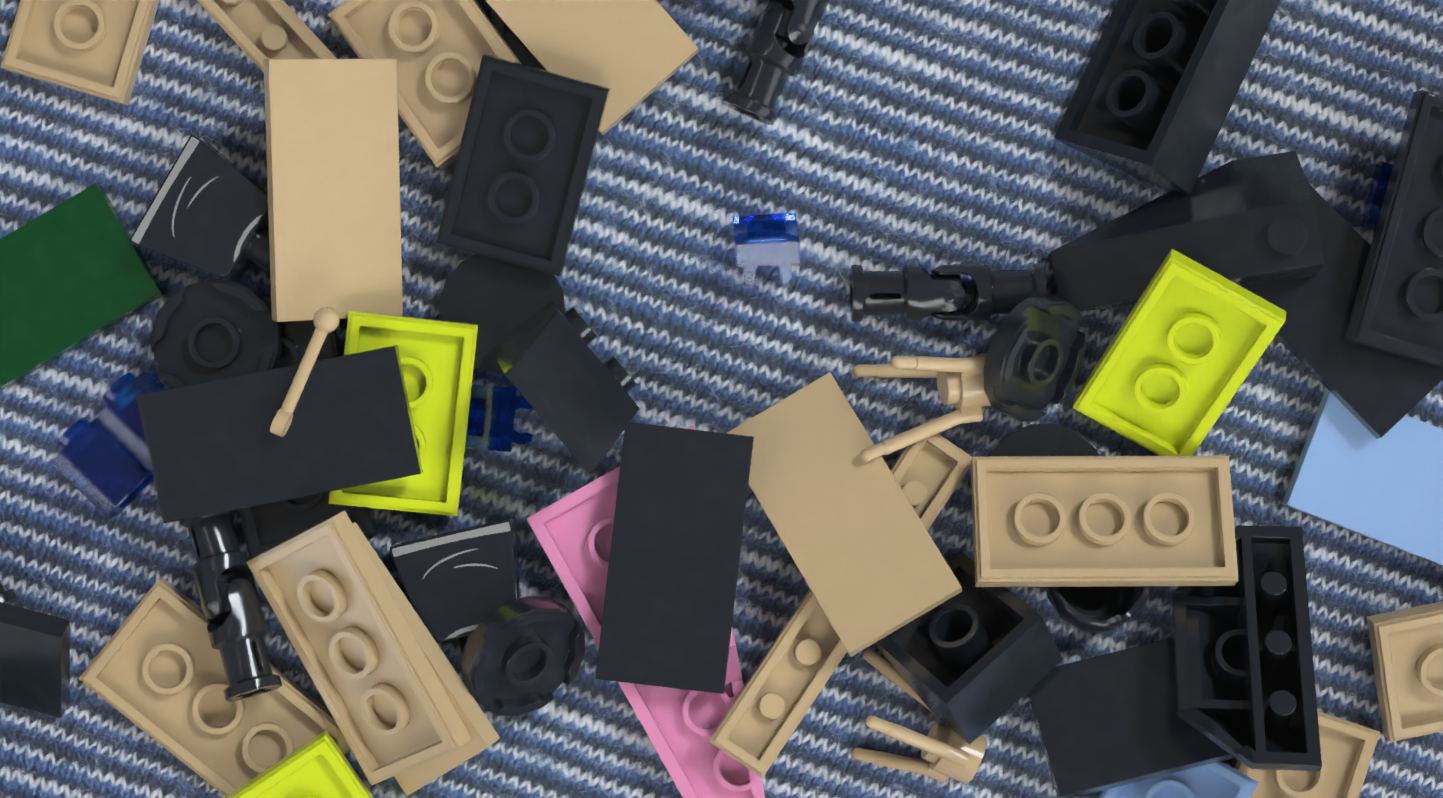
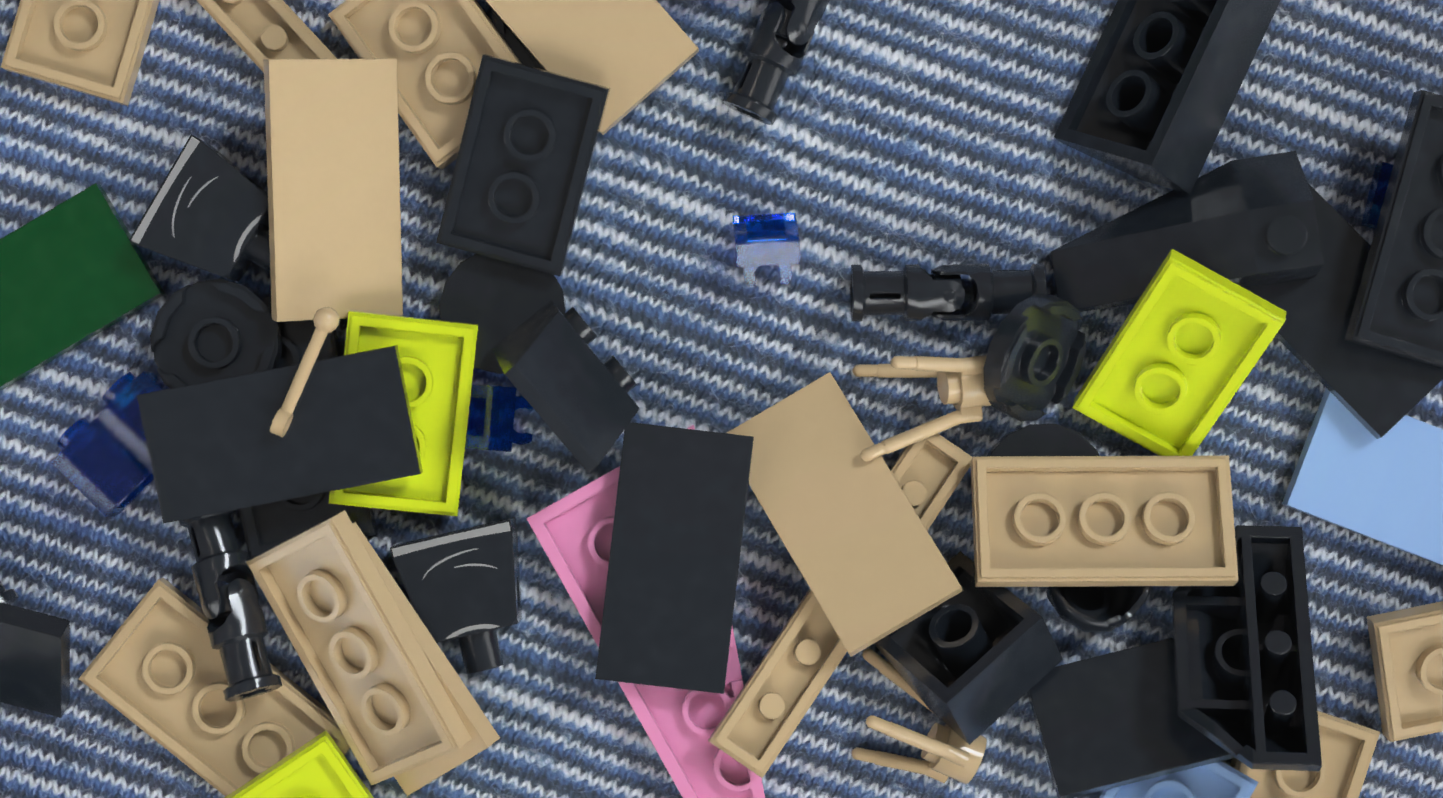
black tile [460,596,585,716] -> none

